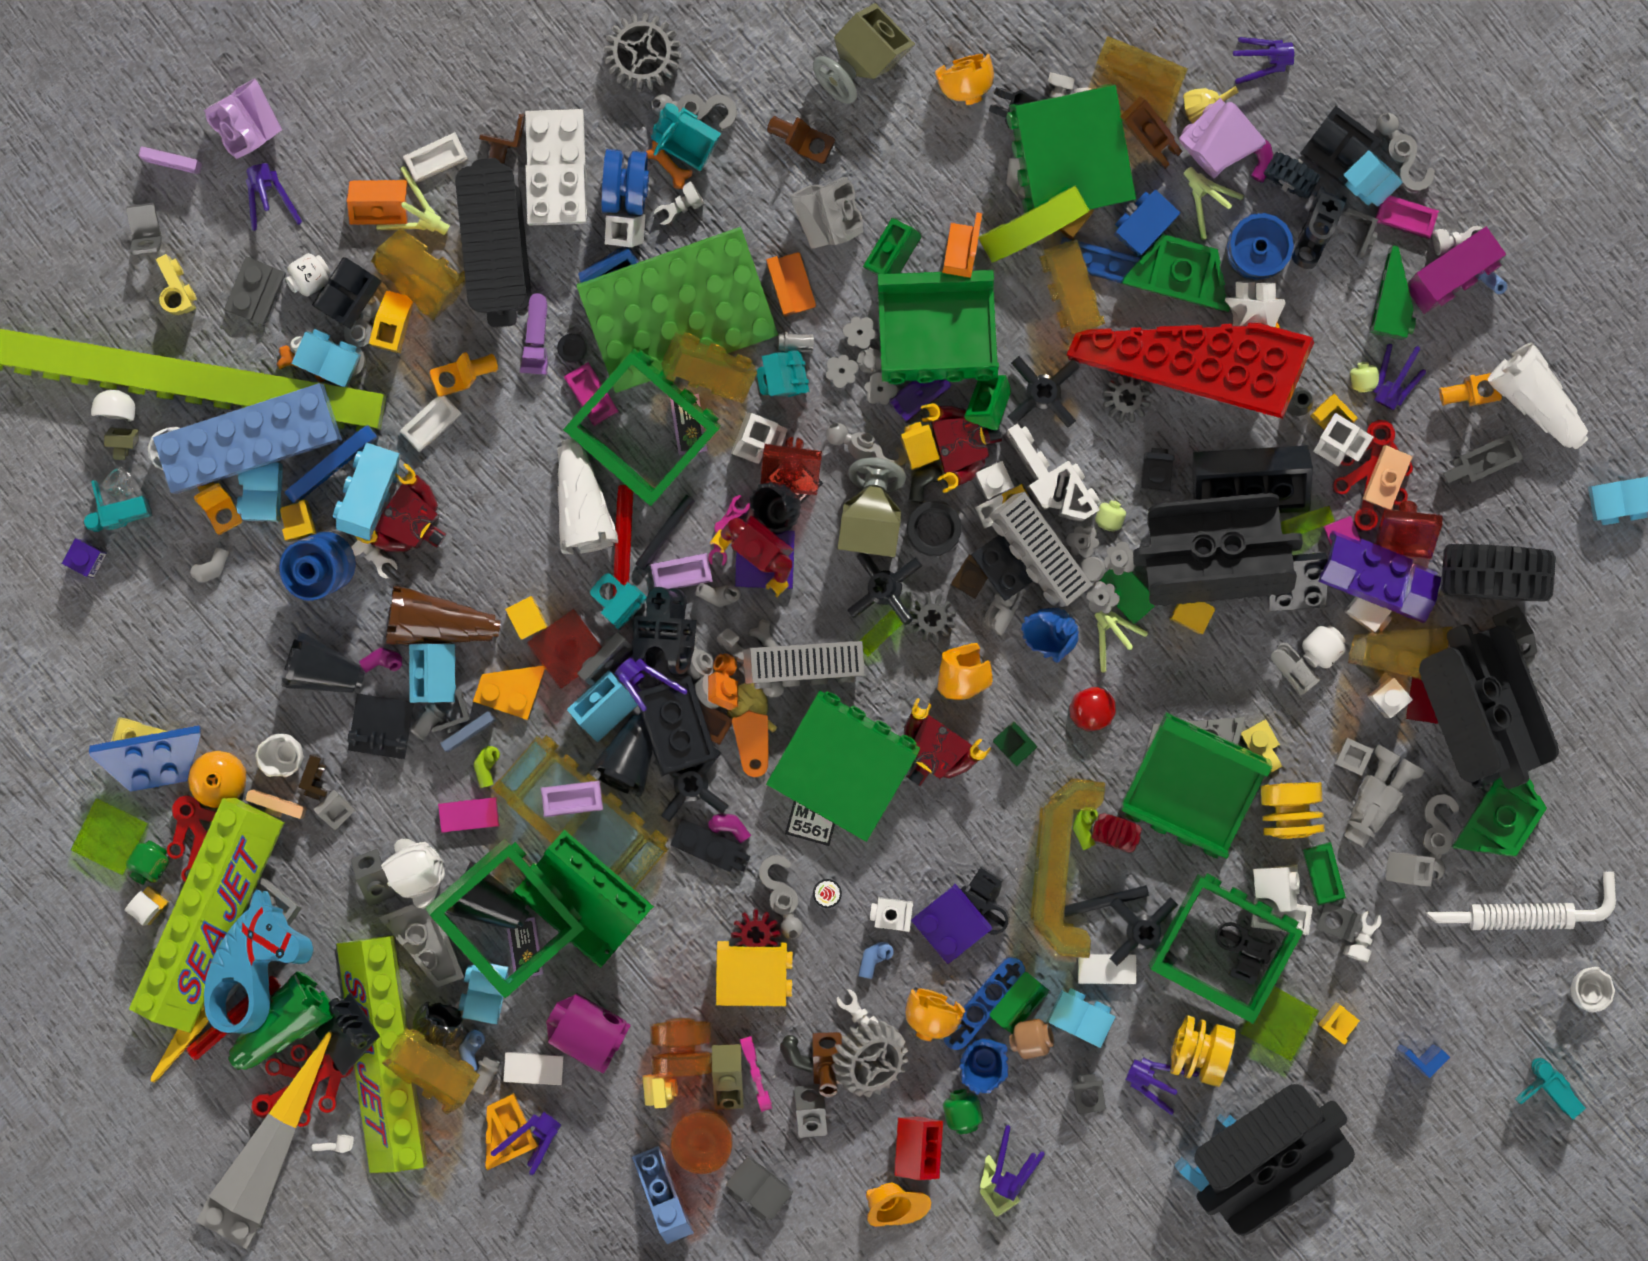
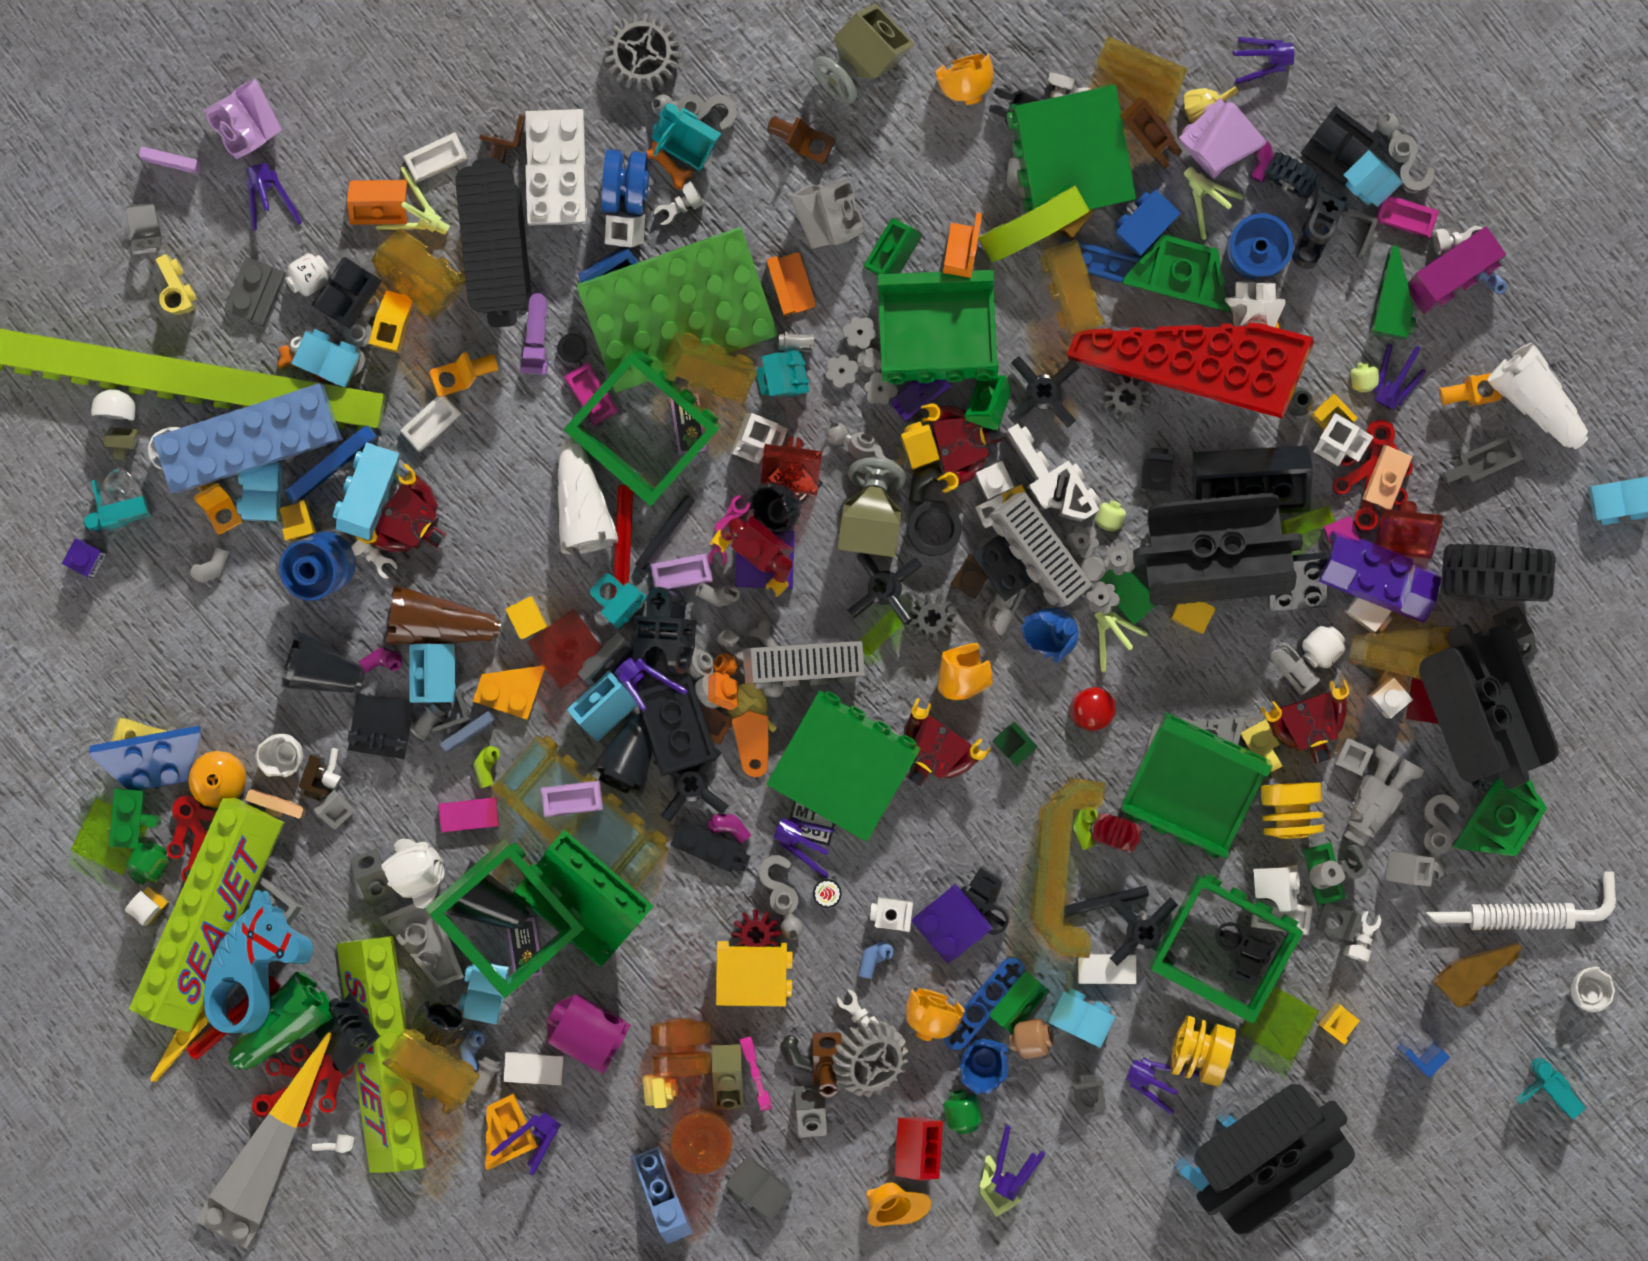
none -> green plate [109,788,162,849]
none -> white hand [322,748,341,790]
none -> dark purple plant [773,816,834,878]
none -> dark red torso [1260,679,1349,764]
none -> leg [1310,845,1368,889]
none -> pearl gold slope [1431,943,1522,1008]

